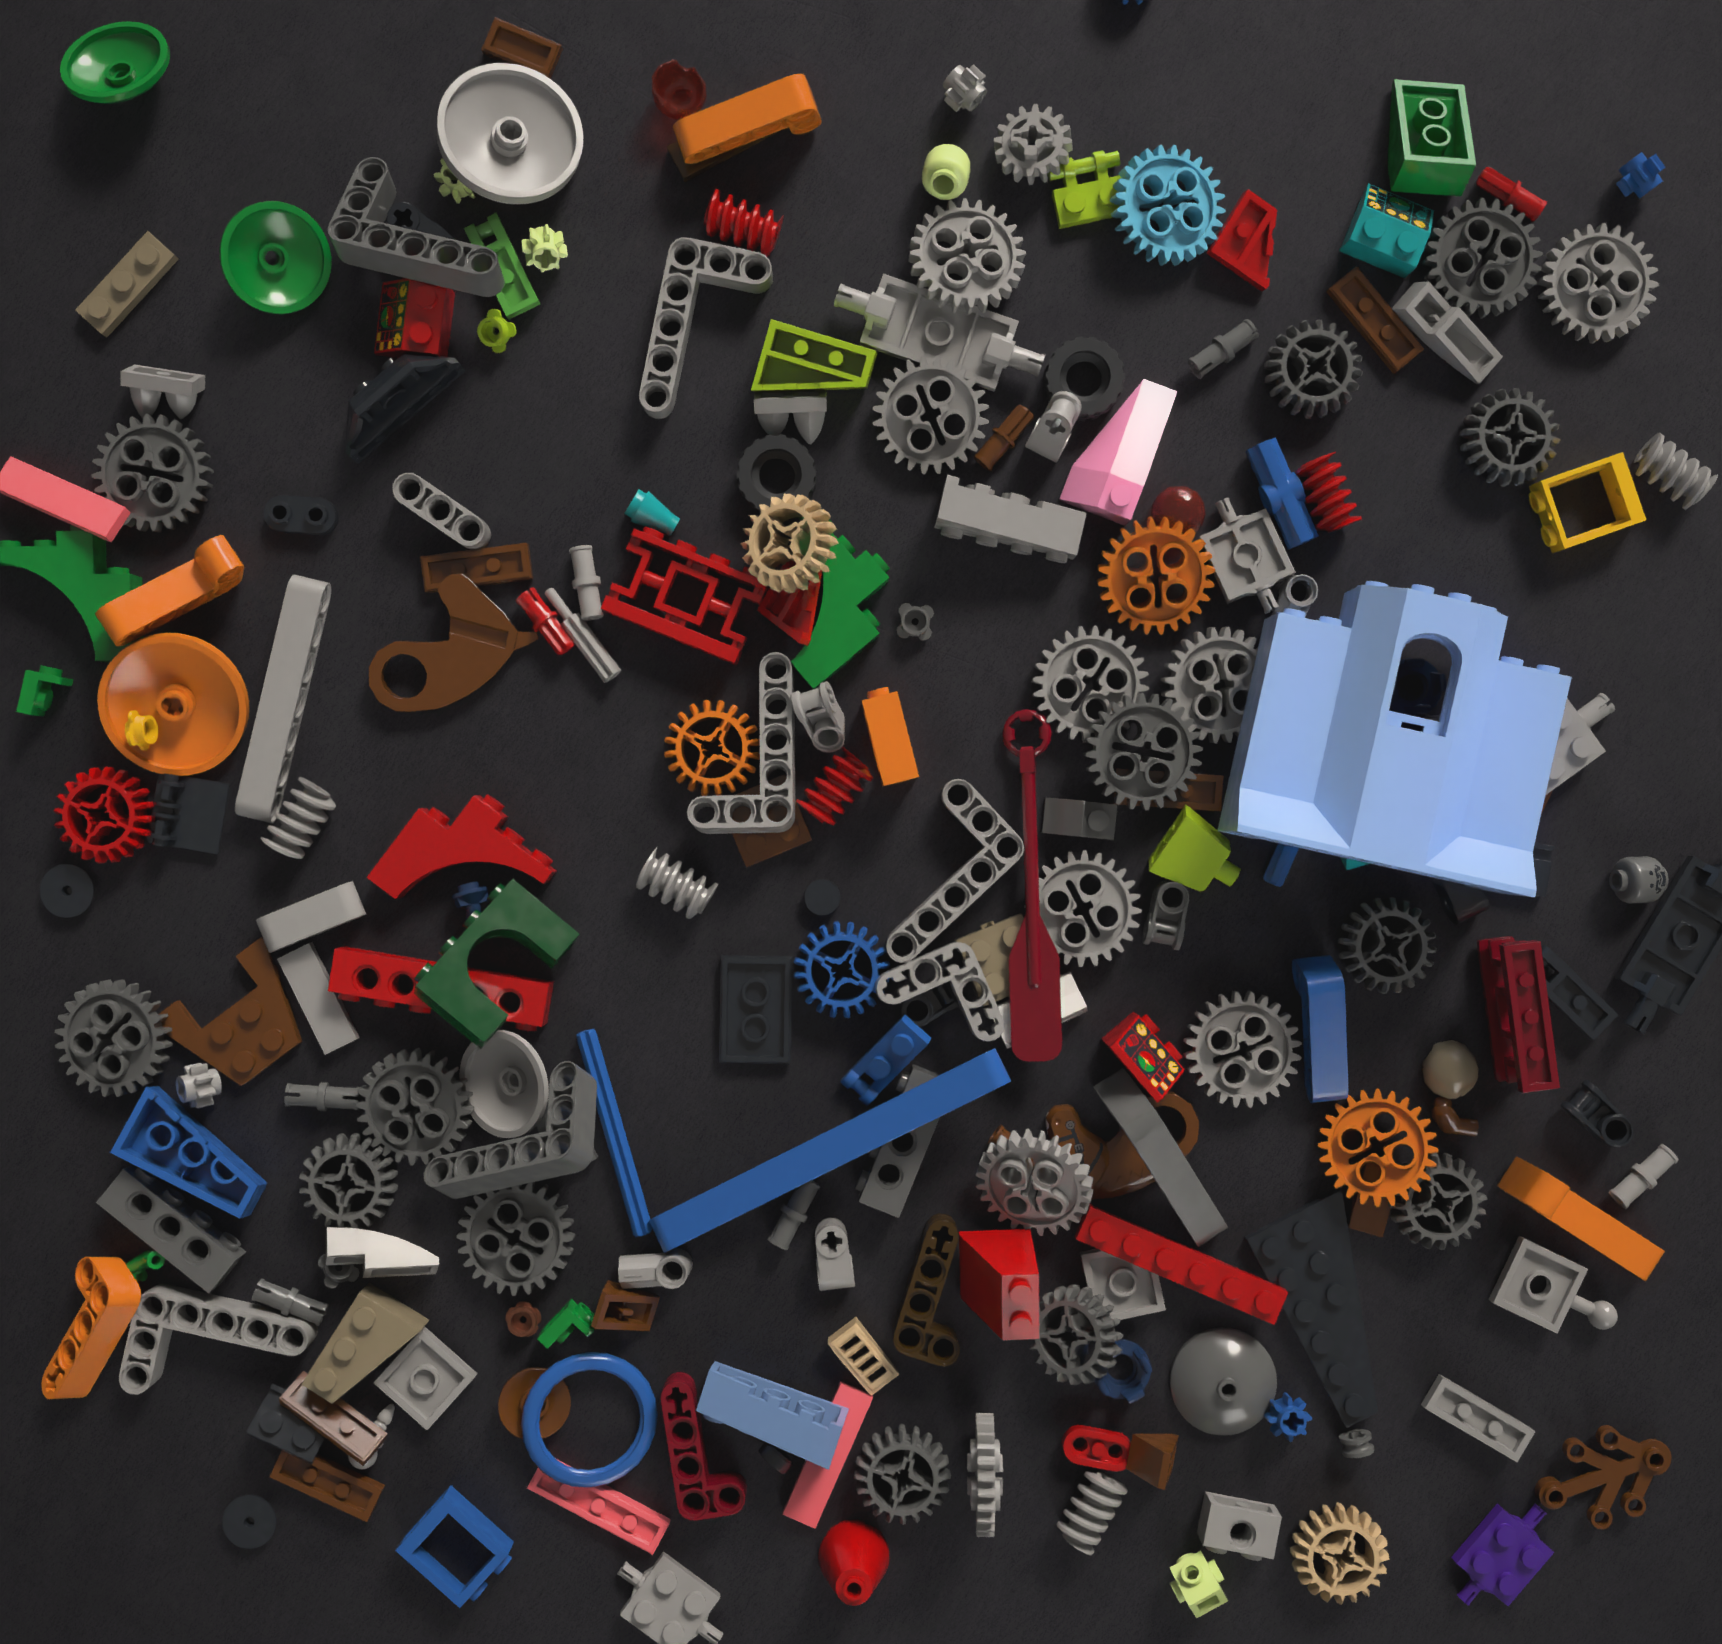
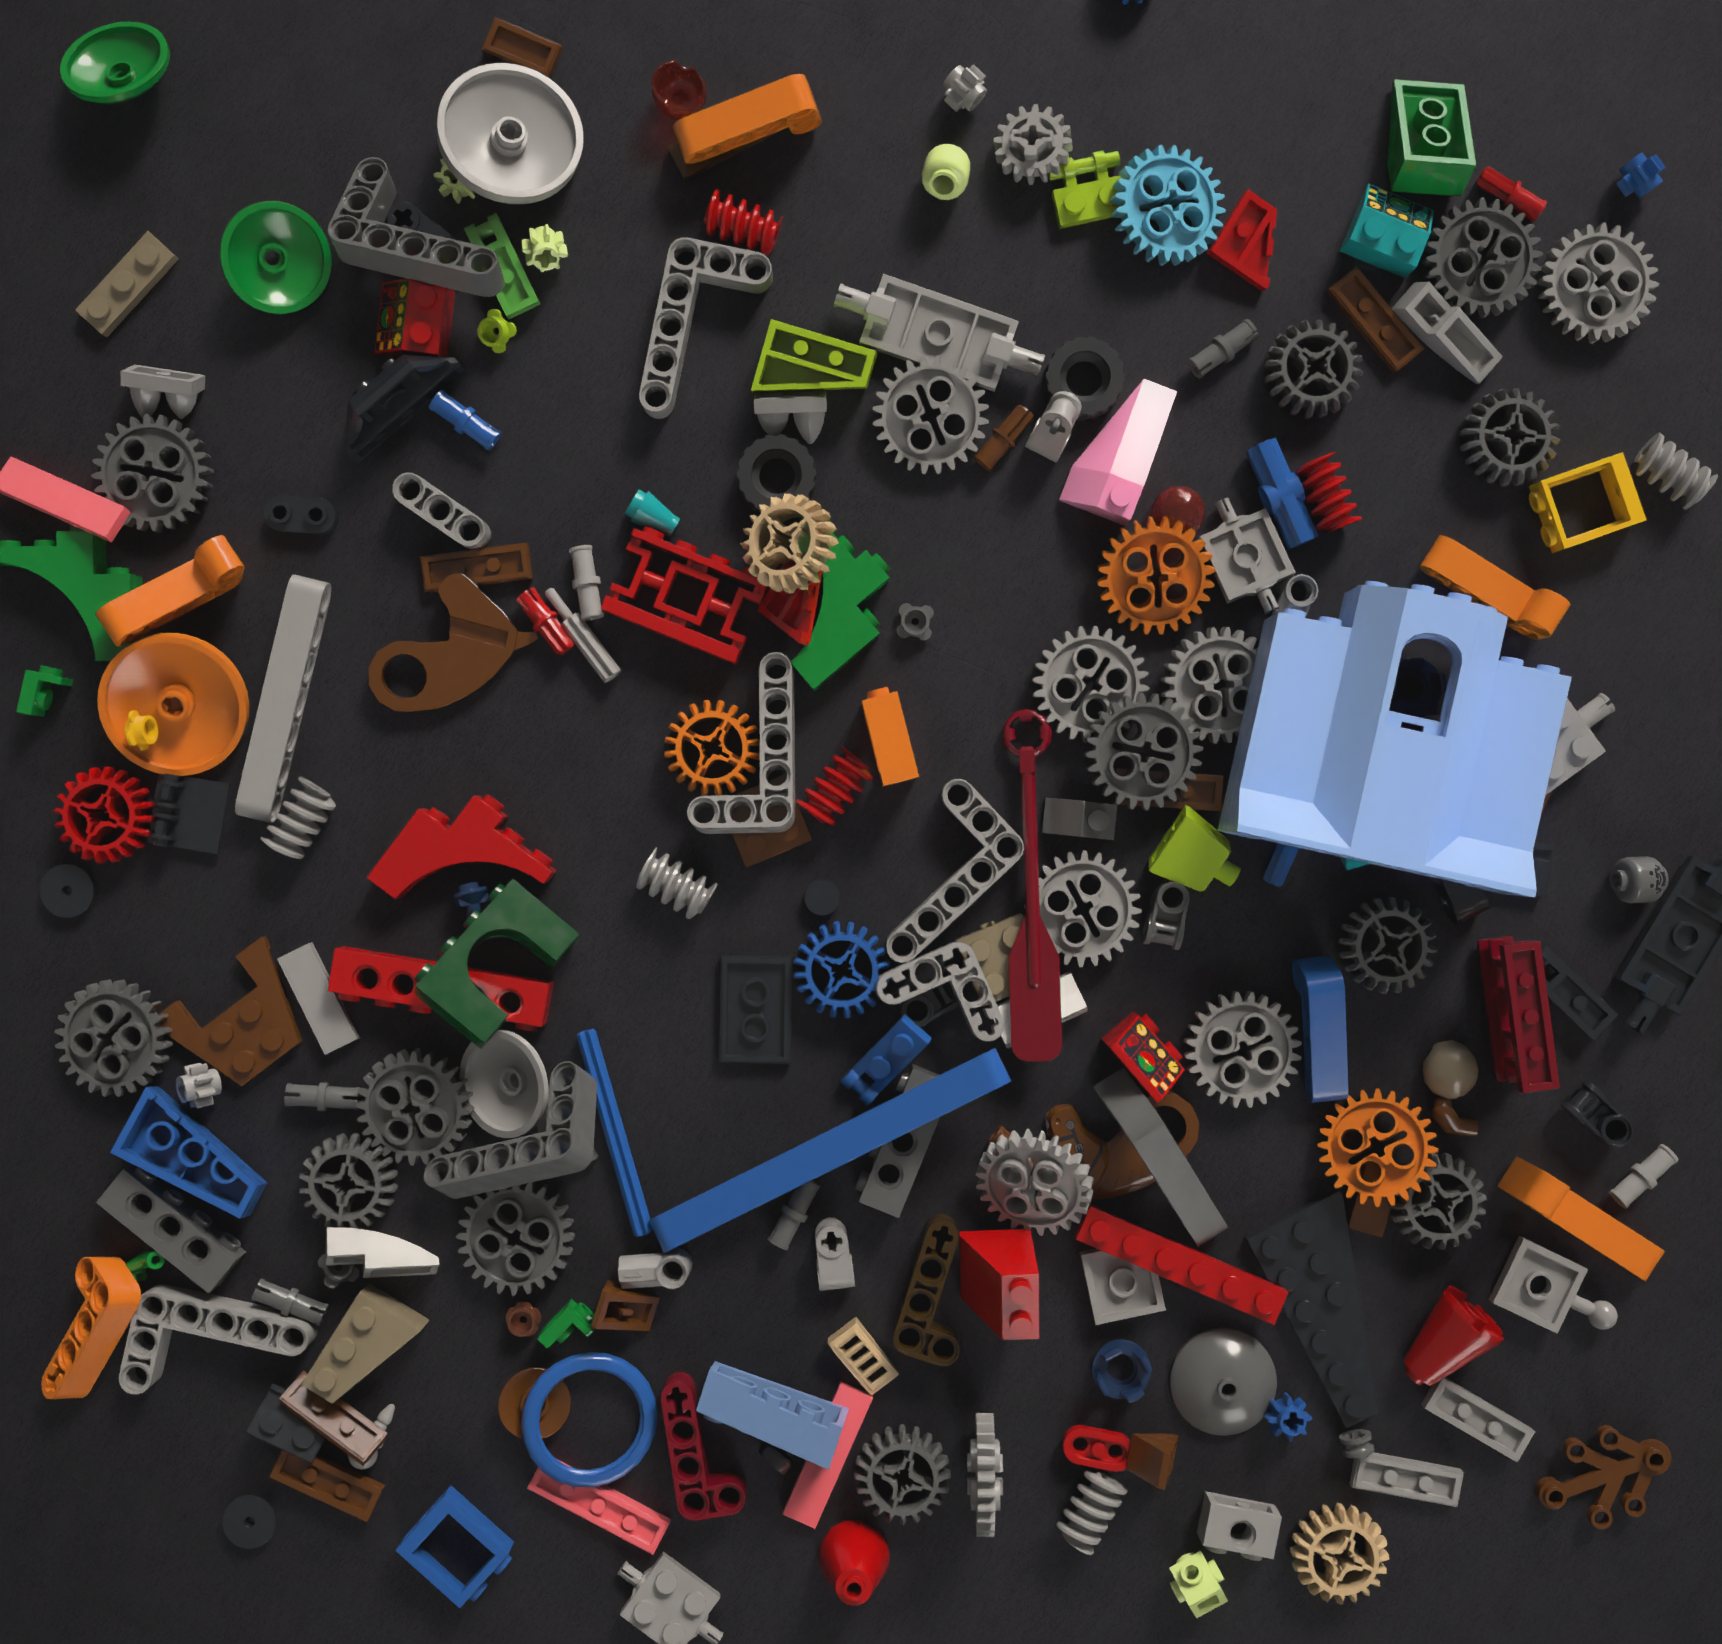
light grey beam [256,881,366,953] -> none
light grey plate [374,1326,477,1430] -> none
light grey piece [791,681,845,753] -> none
light grey gear [908,198,1026,315] -> none
light grey wedge [935,475,1087,563] -> none
dark grey gear [1029,1284,1124,1385] -> none
dark purple plate [1451,1503,1554,1606] -> none
none -> blue pin [429,390,502,451]
none -> light grey tile [1349,1452,1464,1507]
none -> red cone [1404,1285,1504,1386]
none -> orange beam [1419,535,1571,640]

